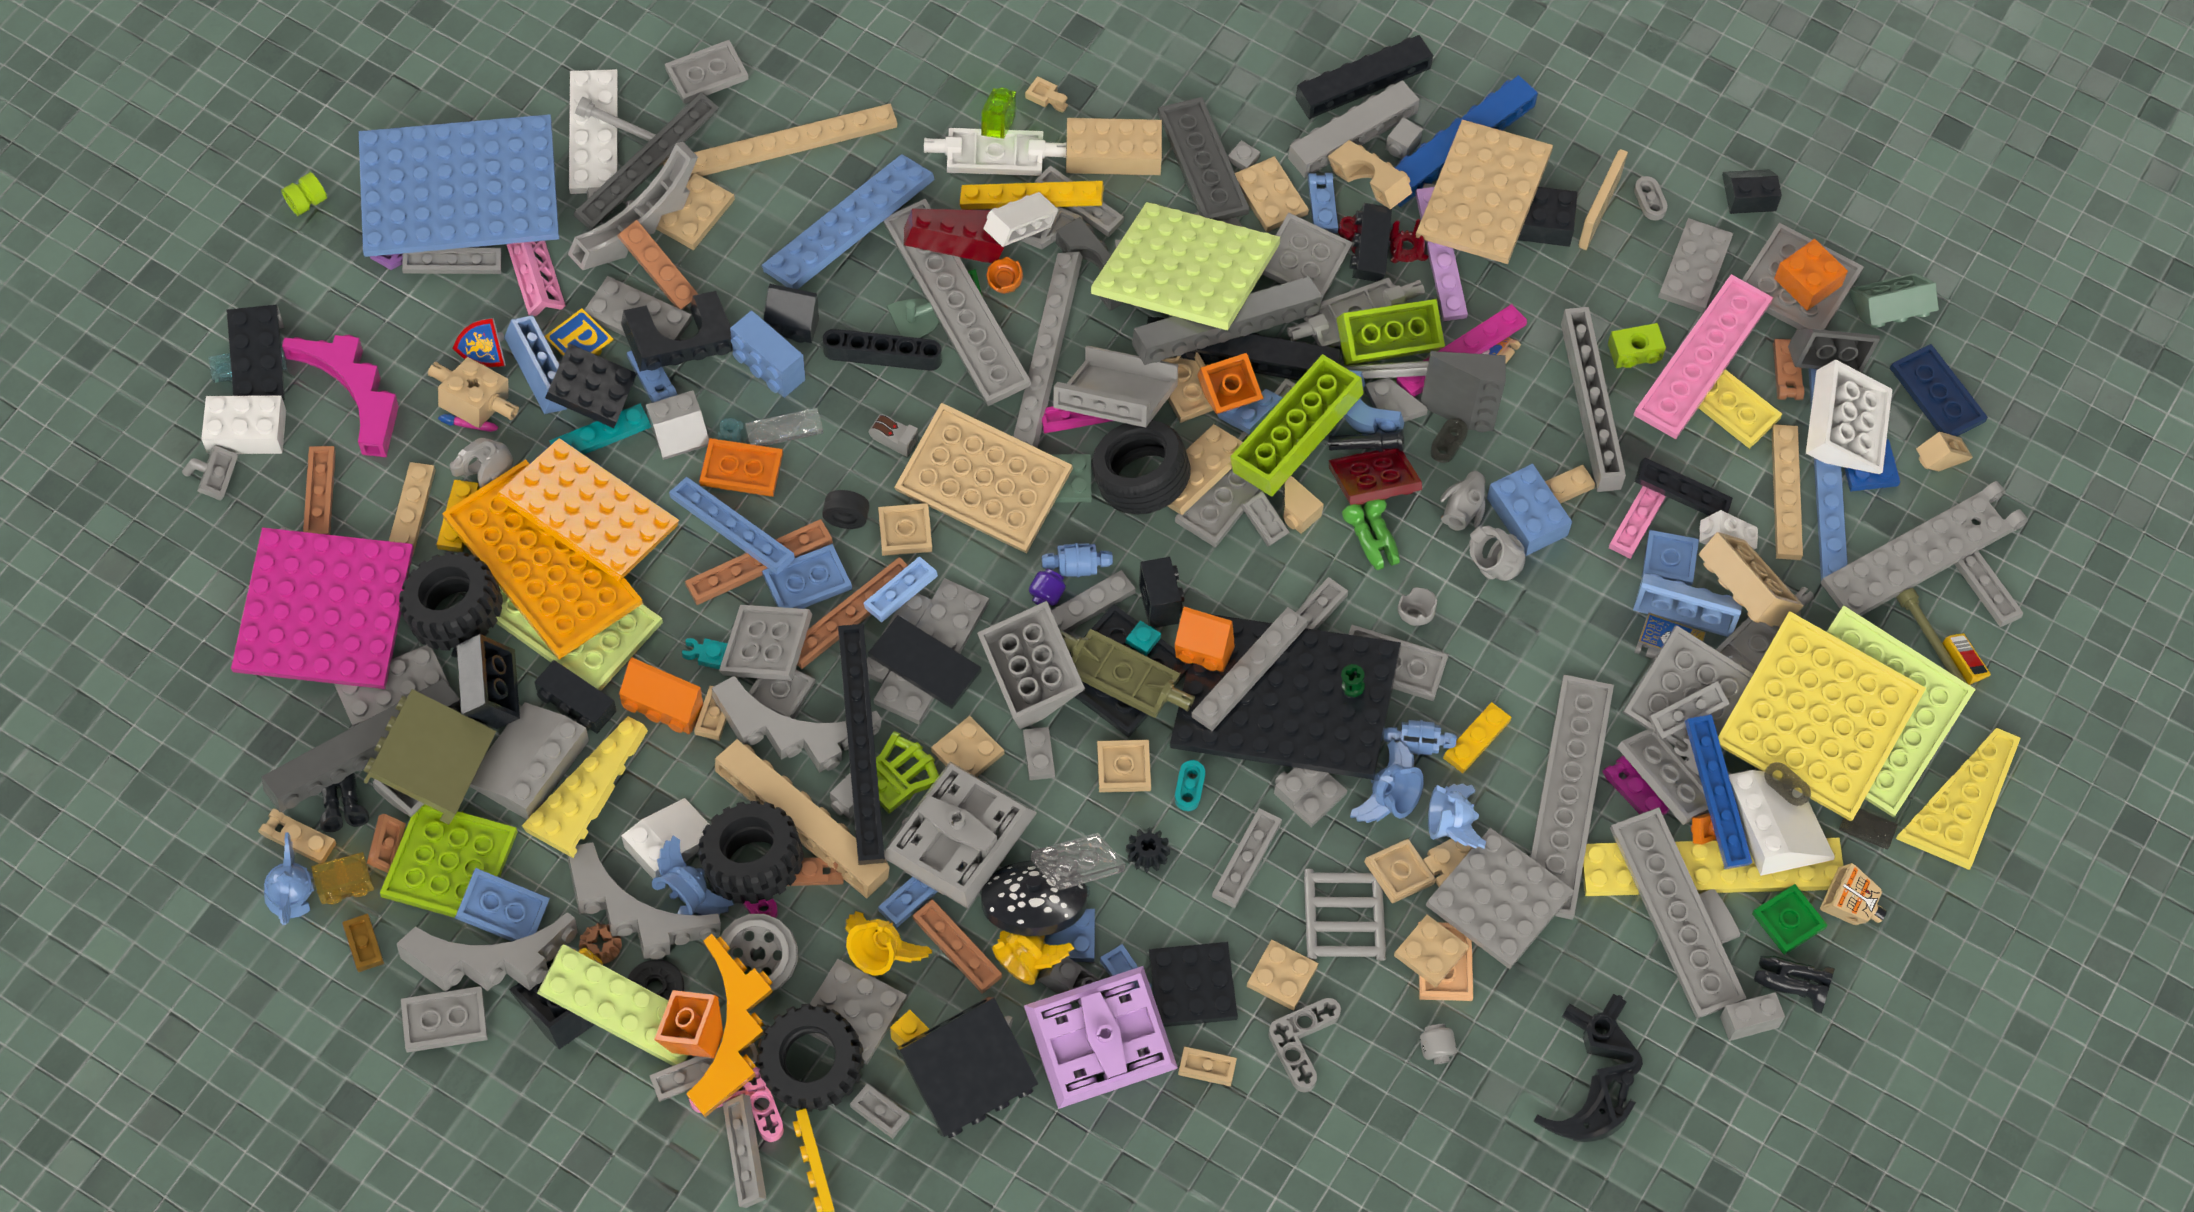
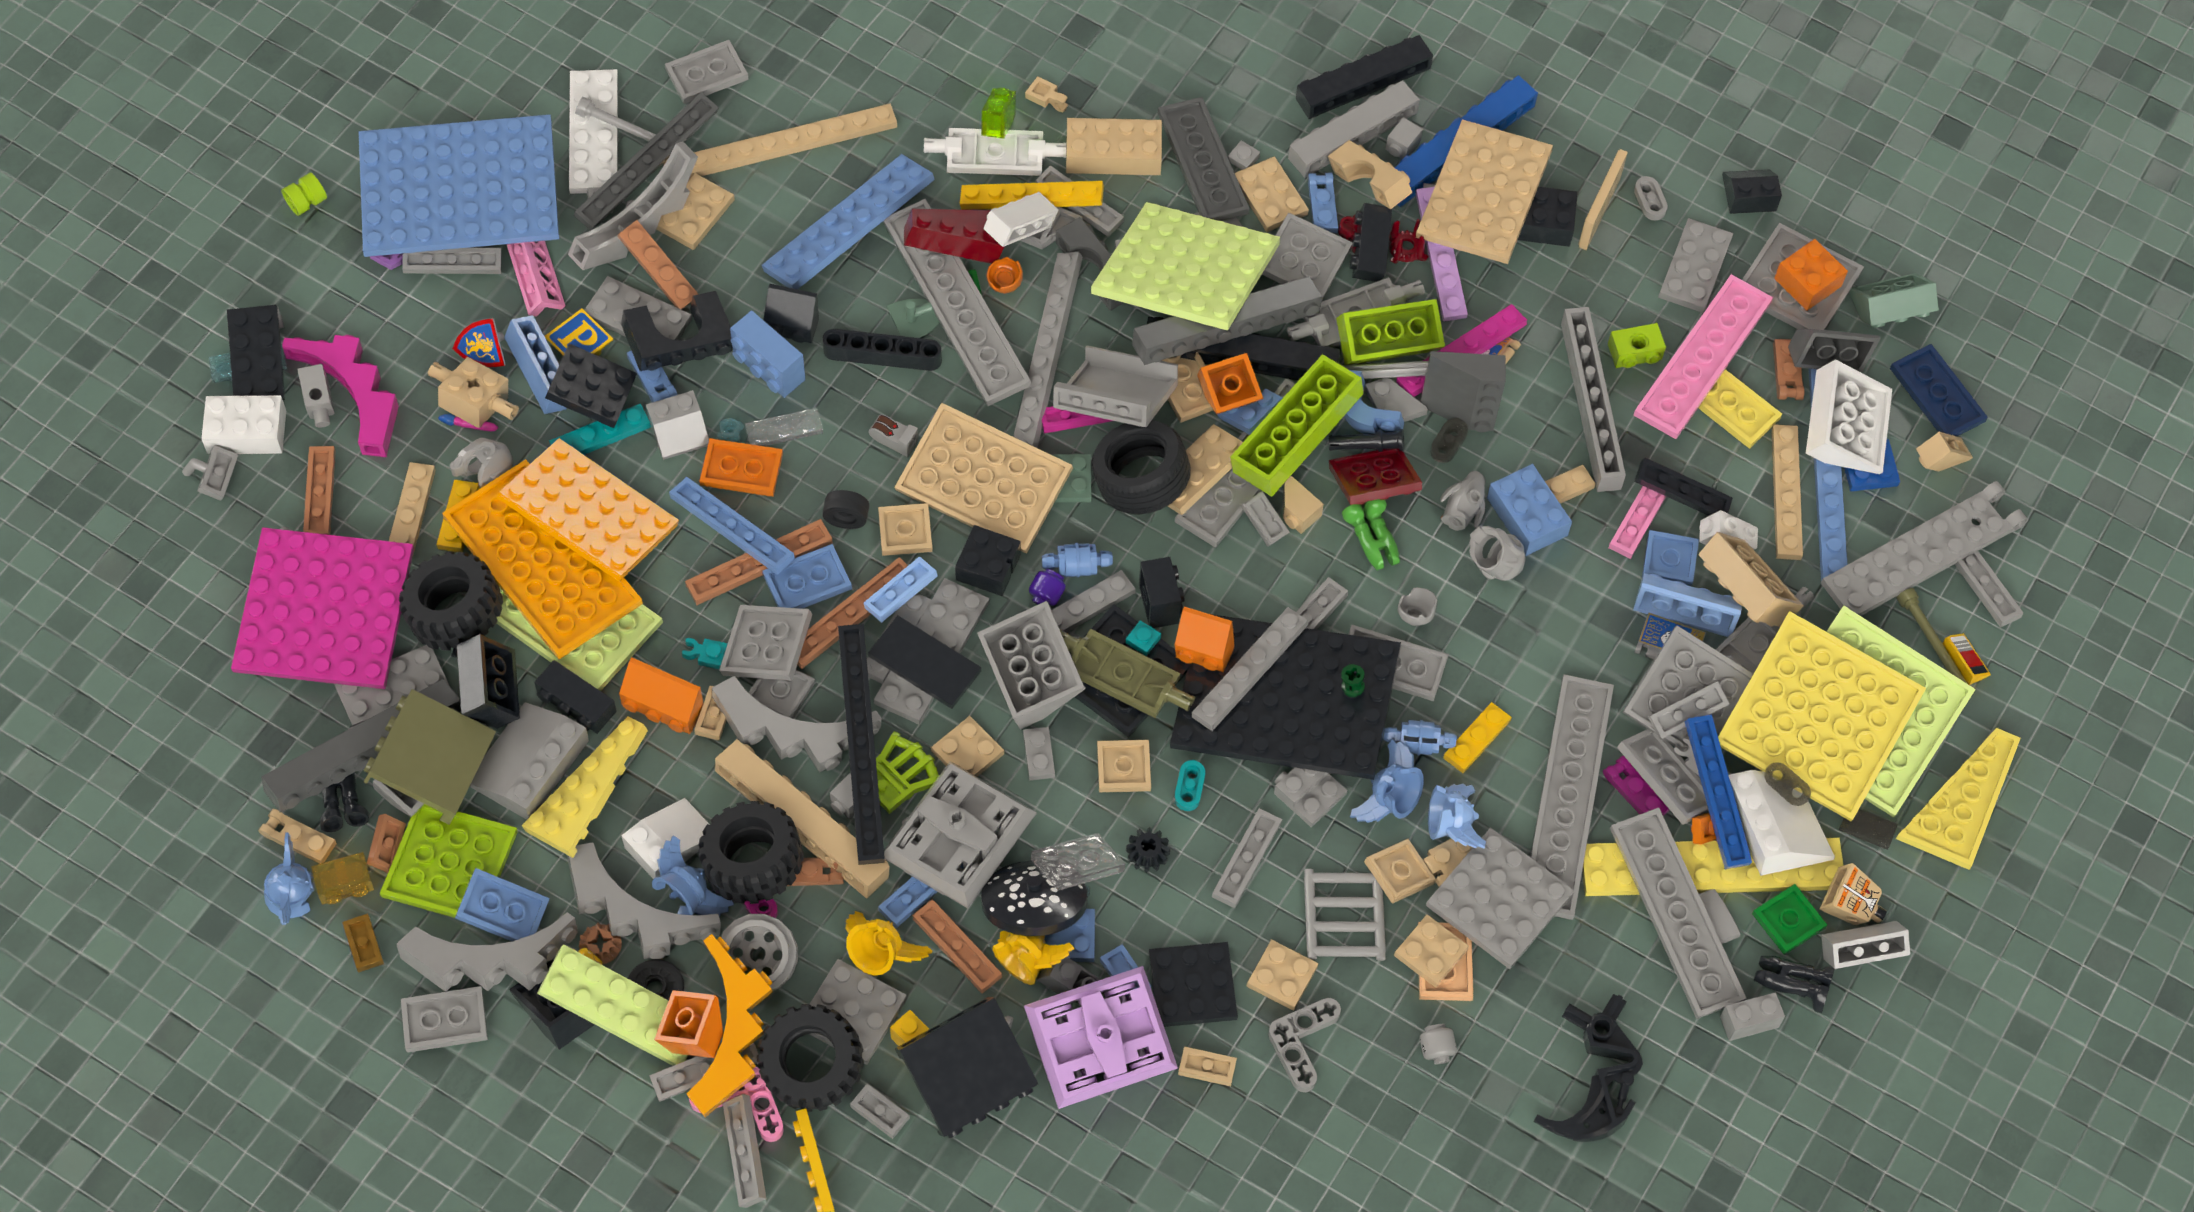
none -> light grey torso [298,364,335,428]
none -> black piece [955,525,1021,596]
none -> light grey brick [1821,921,1910,969]

